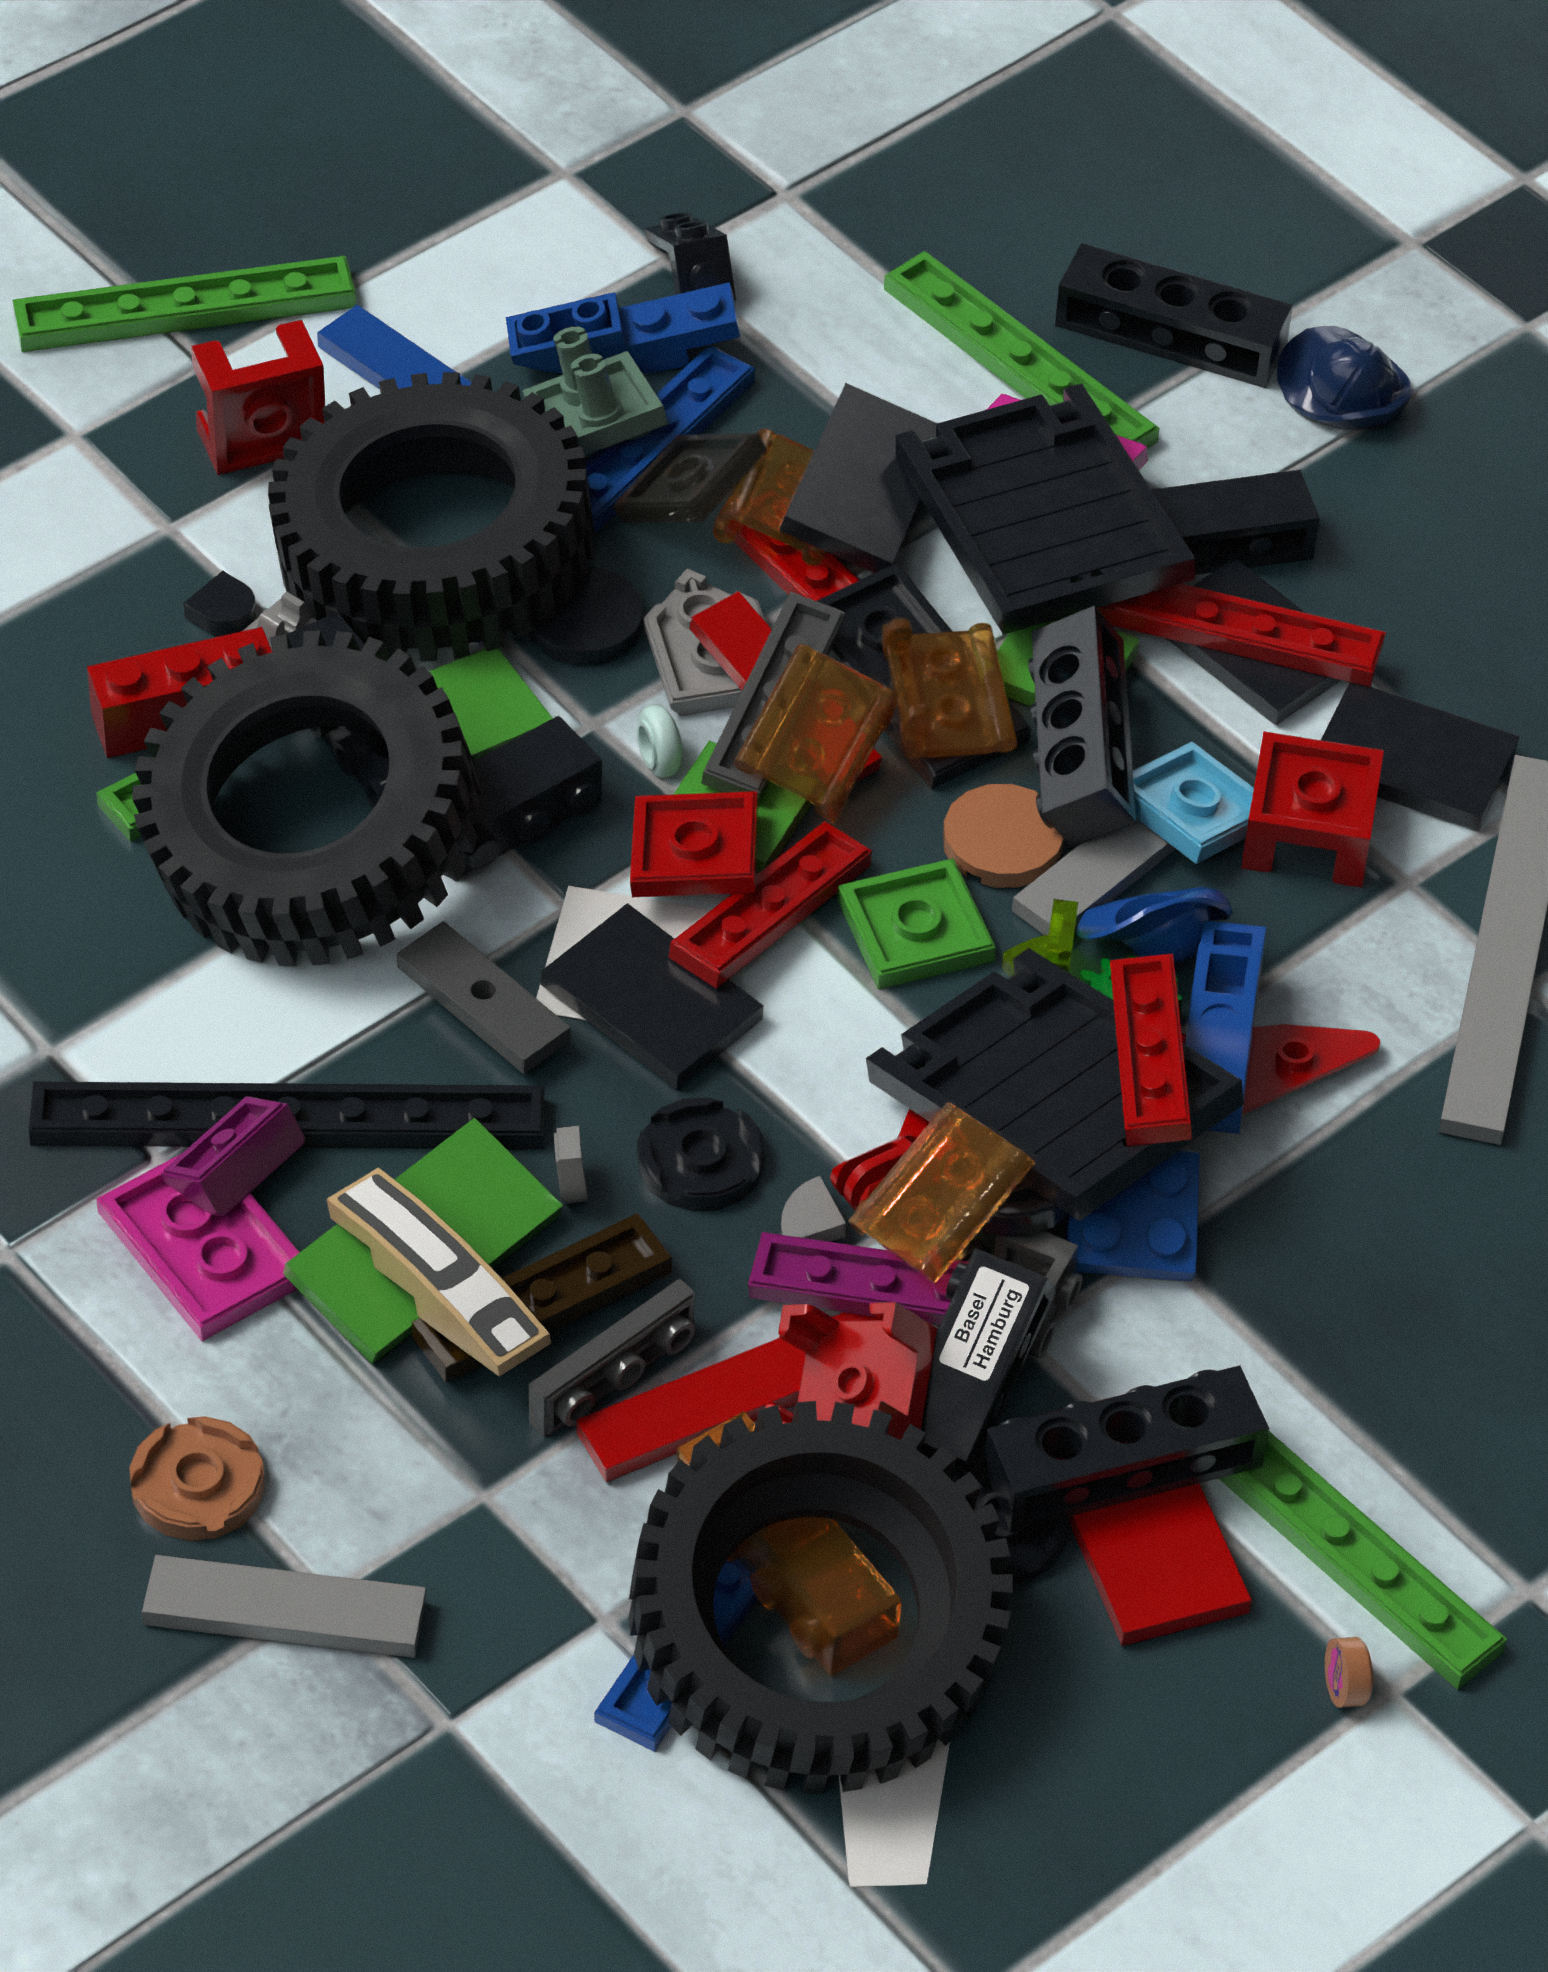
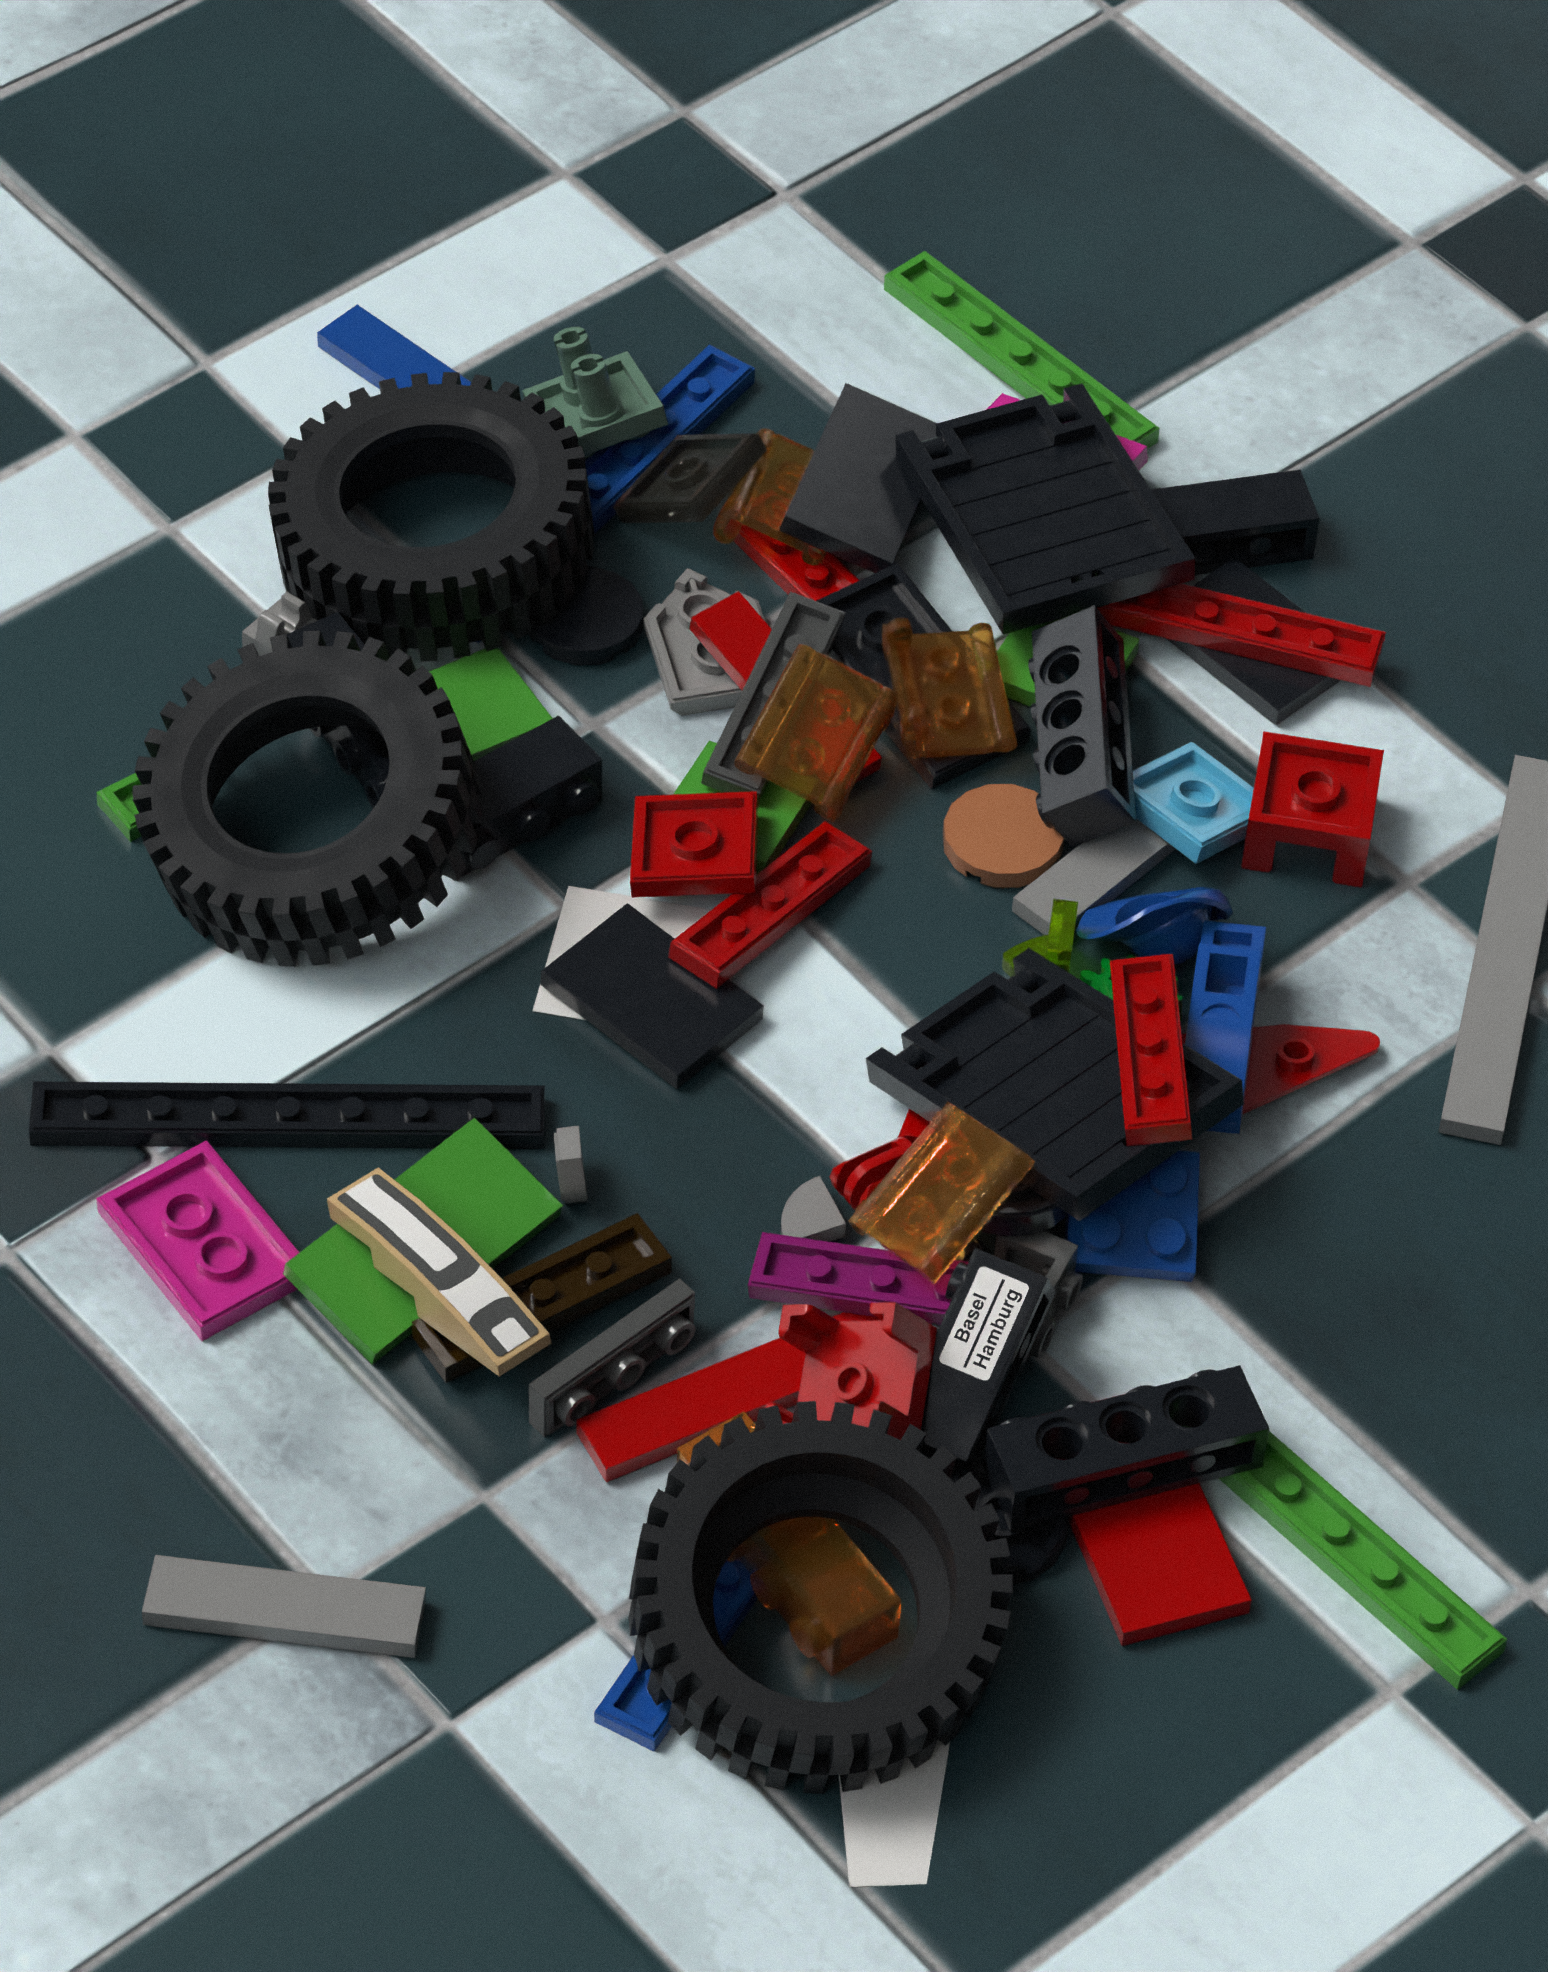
bright green tile [12,256,356,352] -> none
red brick [87,627,272,758] -> none
nougat tile [129,1416,265,1541] -> none
magenta slope [160,1096,305,1217] -> none
black tile [183,570,256,636] -> none
red panel [191,320,325,475] -> none
dark grey tile [397,921,571,1074] -> none
blue slope [505,282,741,374] -> none
light aqua piece [636,704,683,778] -> none
black tile [637,1097,765,1211] -> none
black bracket [645,212,736,301] -> none
bright green tile [837,858,996,989] -> none
black brick [1055,243,1293,388] -> none
dark blue hat [1277,326,1414,429] -> none
black tile [1321,682,1520,831] -> none
nougat tile [1325,1637,1373,1708] -> none

